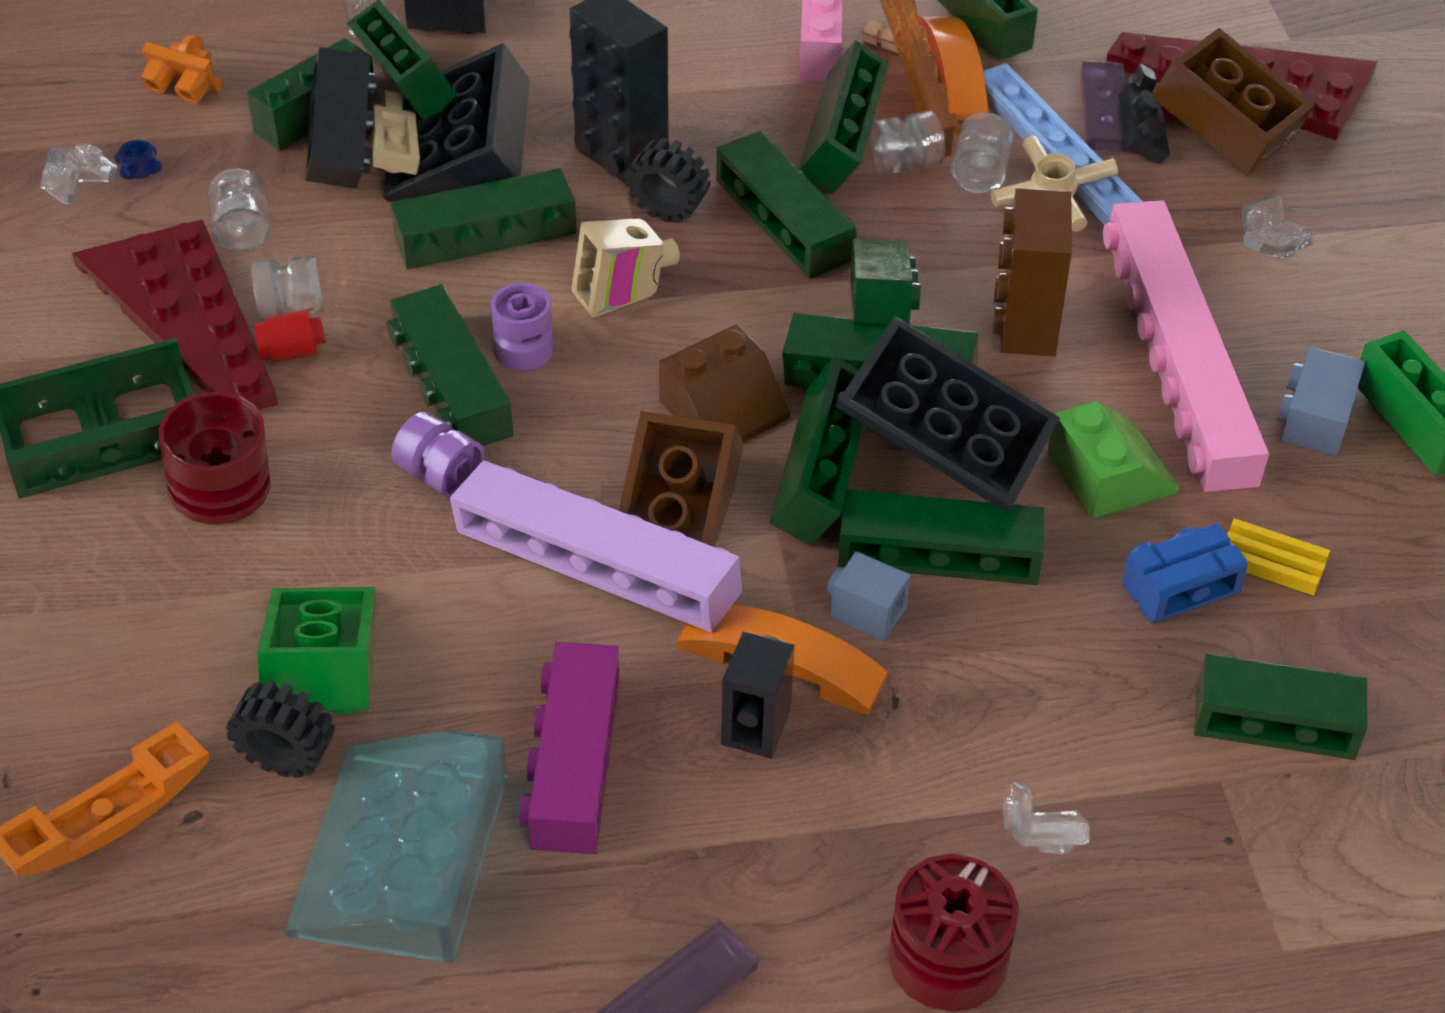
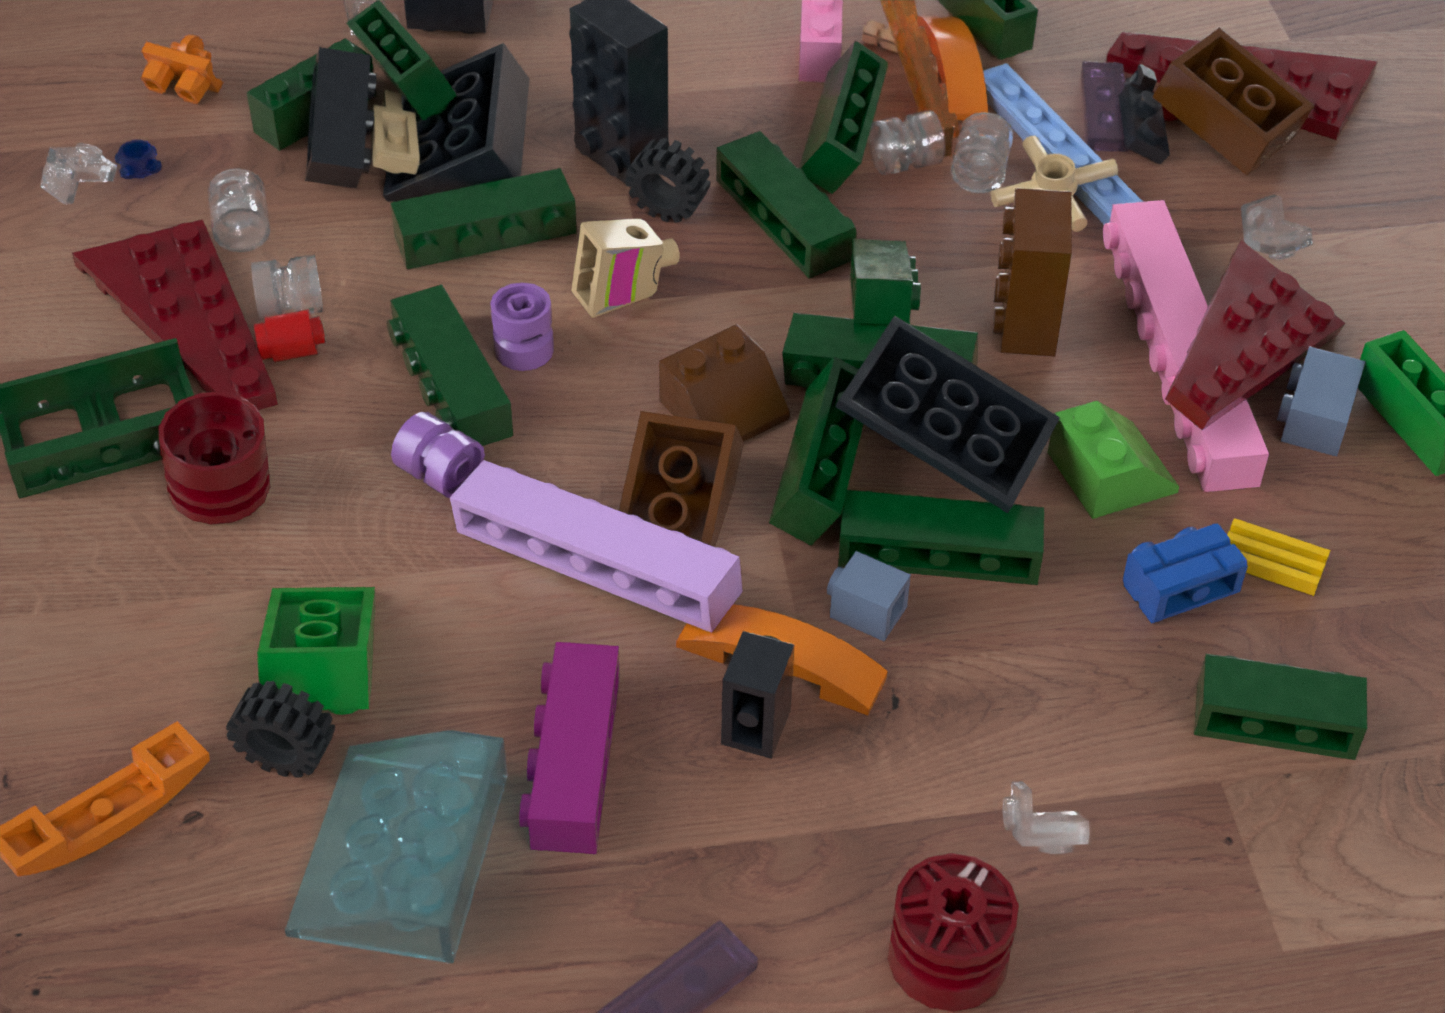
none -> dark red wing [1165,240,1346,430]

